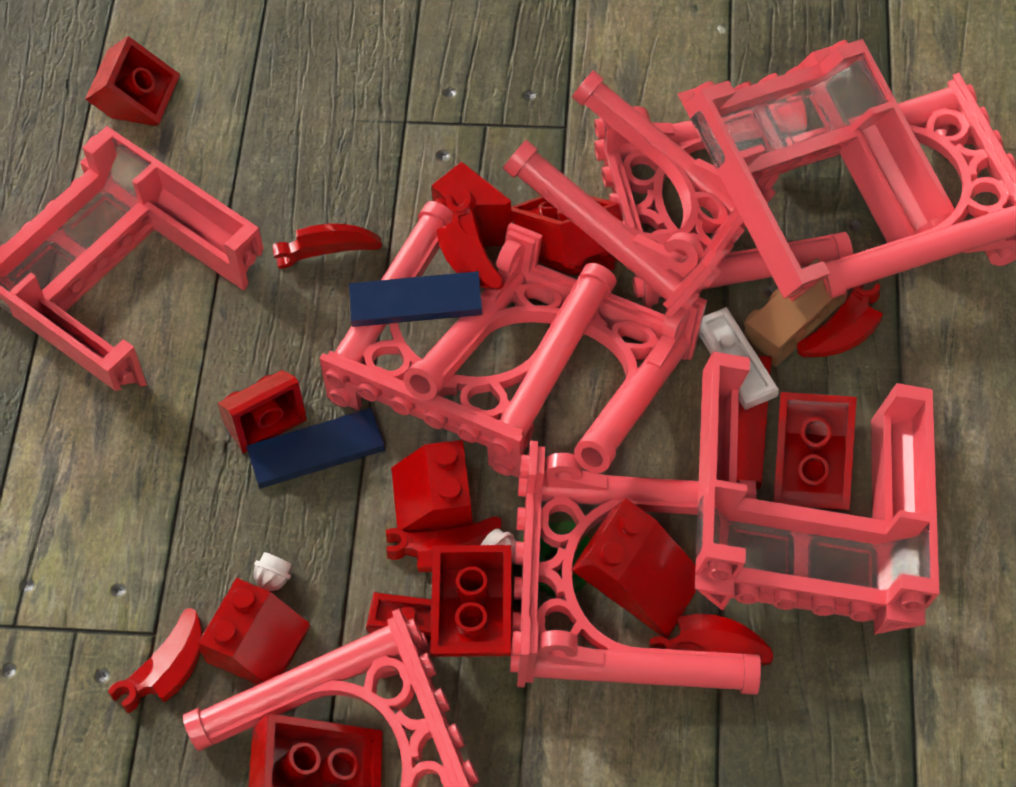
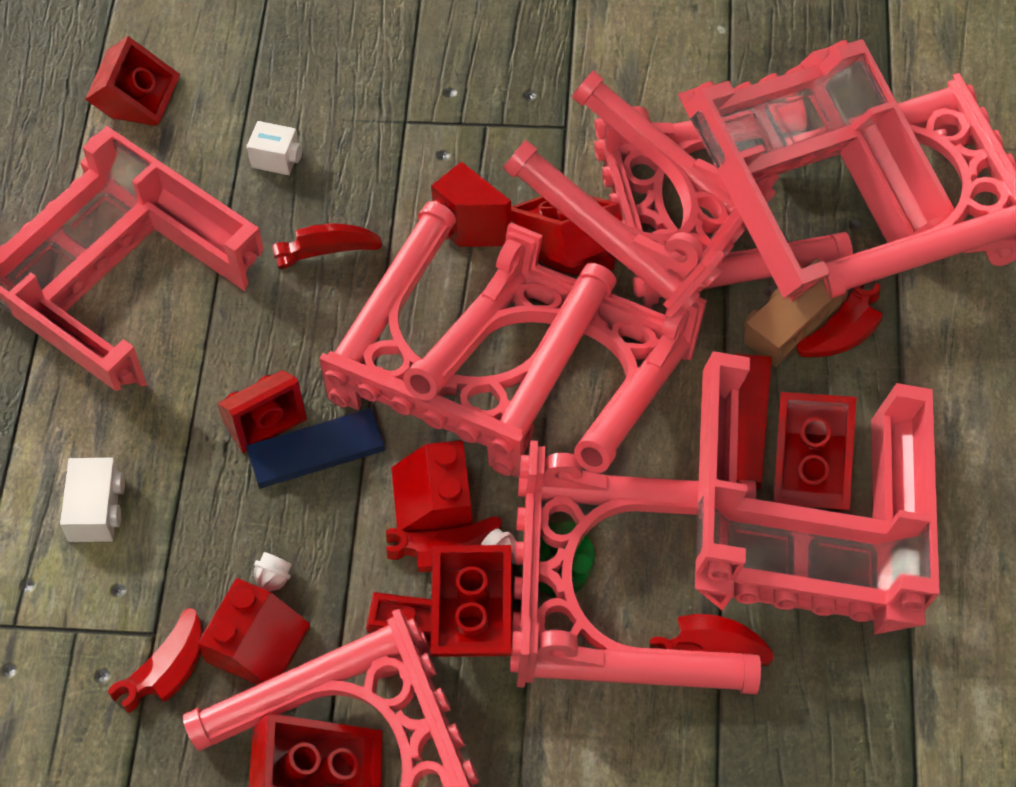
dark blue piece [349,271,482,327] -> none
red piece [437,189,505,290] -> none
red slope [571,498,697,638] -> none
white tile [699,307,779,410] -> none
none -> white brick [60,458,125,542]
none -> white brick [246,121,302,175]

